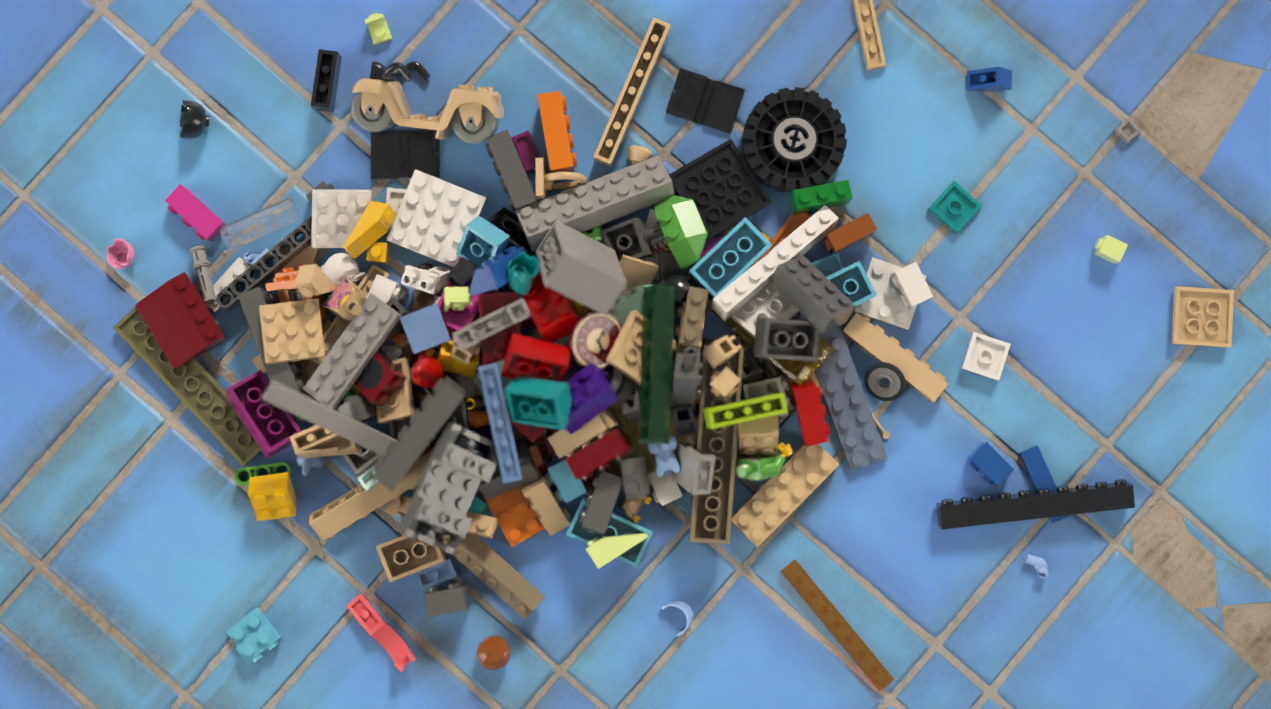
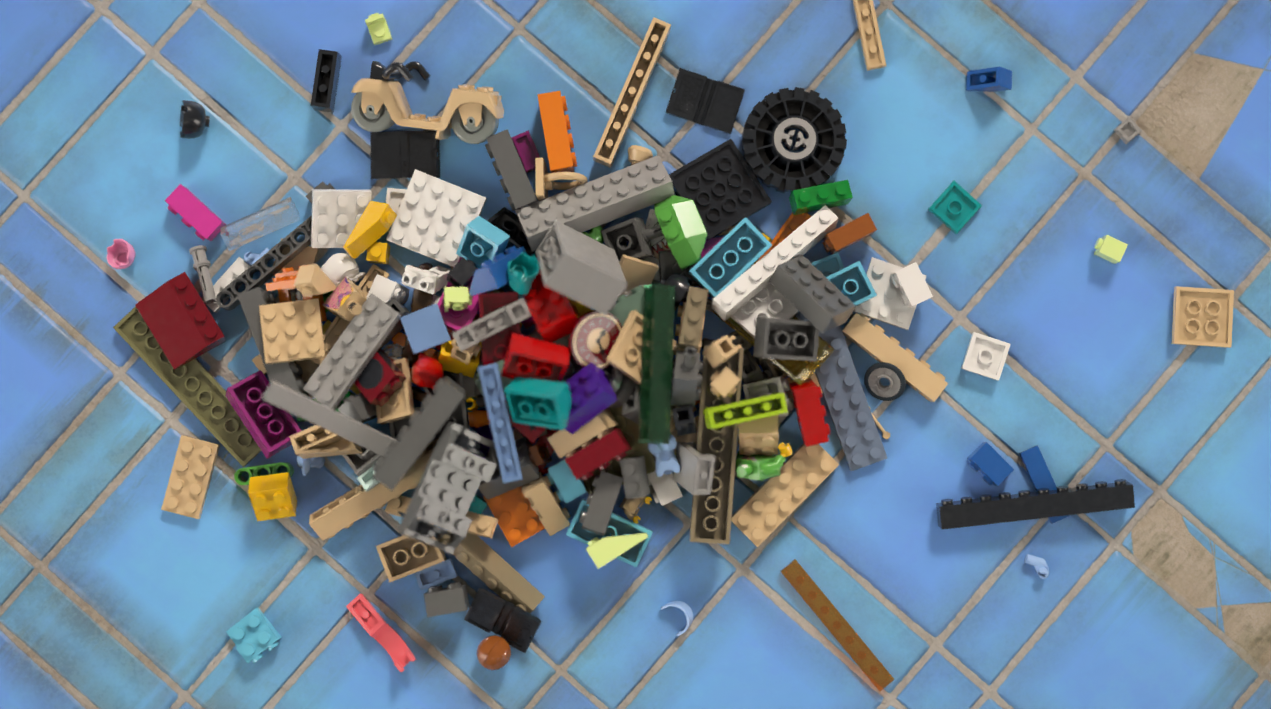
none -> tan plate [161,435,220,519]
none -> black piece [464,588,541,653]

